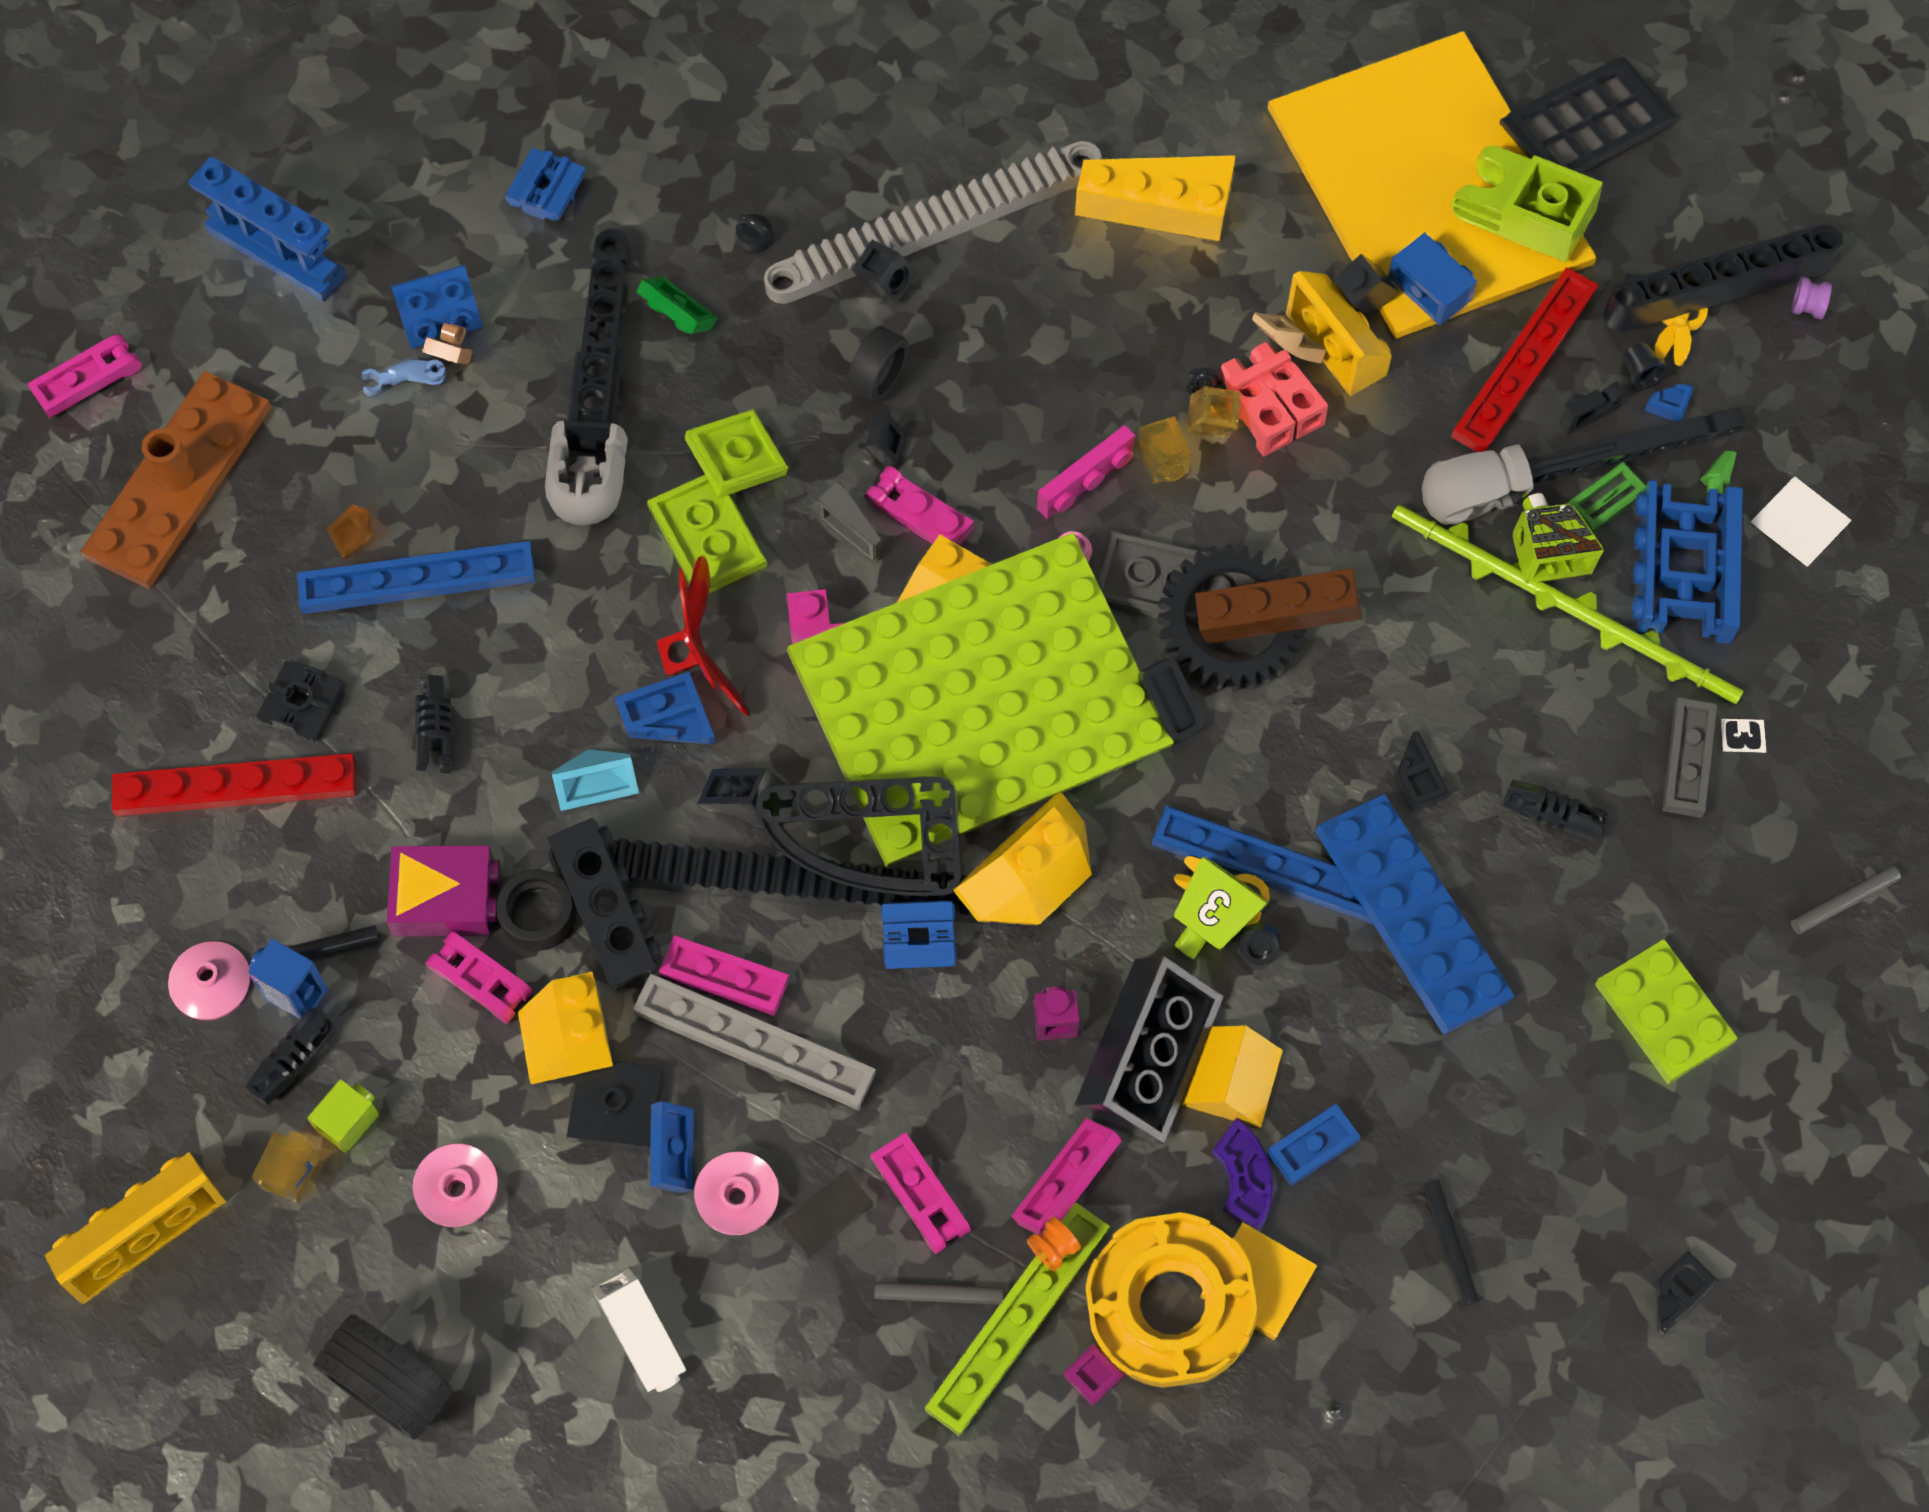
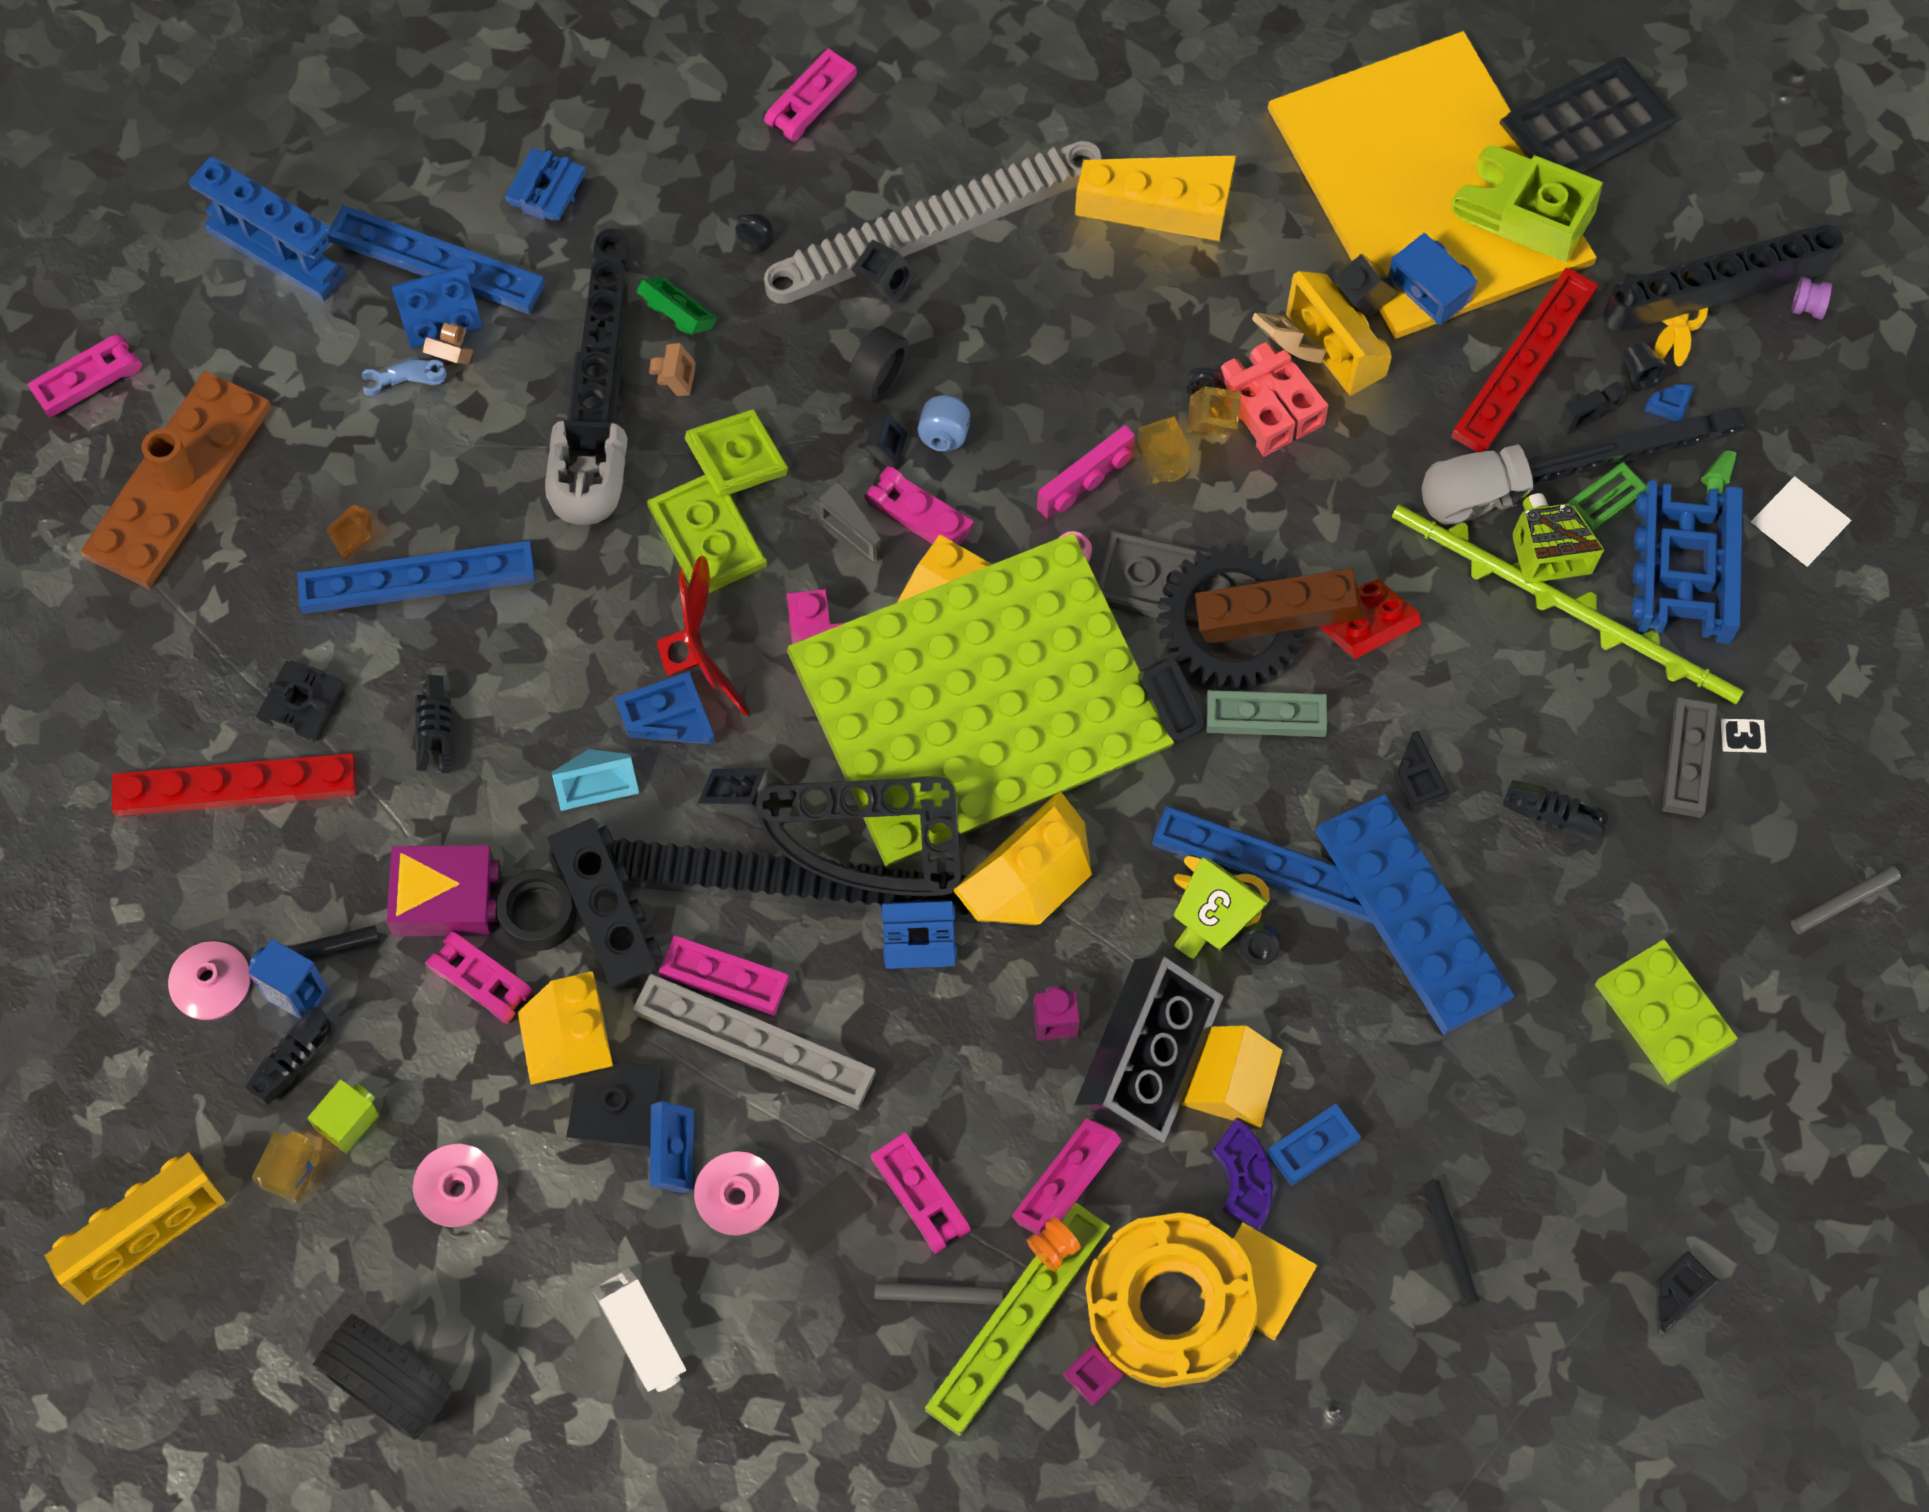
none -> blue plate [327,205,545,315]
none -> medium nougat tile [649,343,696,396]
none -> dark pink plate [764,48,857,142]
none -> medium blue head [918,394,971,452]
none -> sand green plate [1206,690,1327,737]
none -> red plate [1318,578,1421,659]

